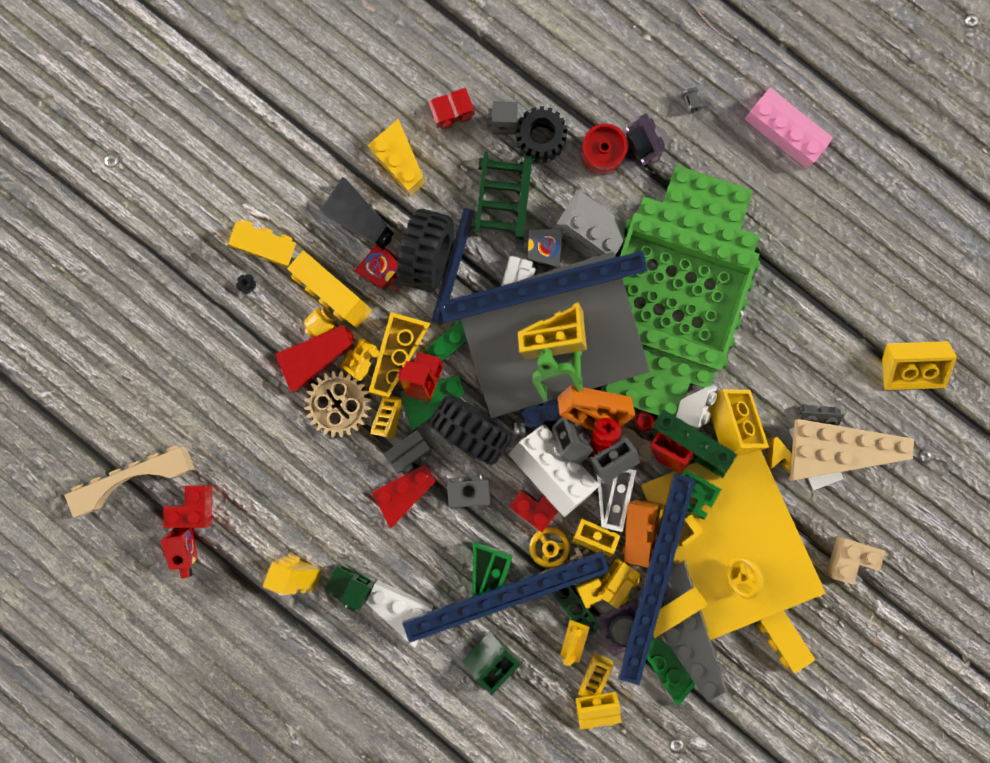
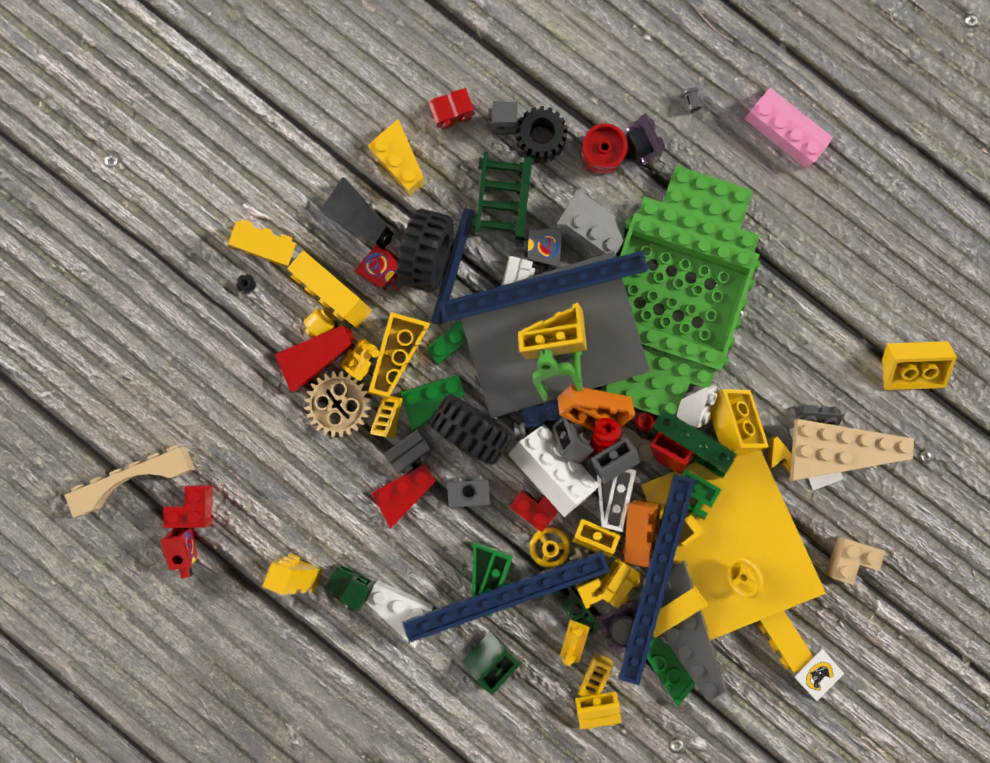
red brick [398,352,444,403] -> none
none -> sticker [795,649,844,701]

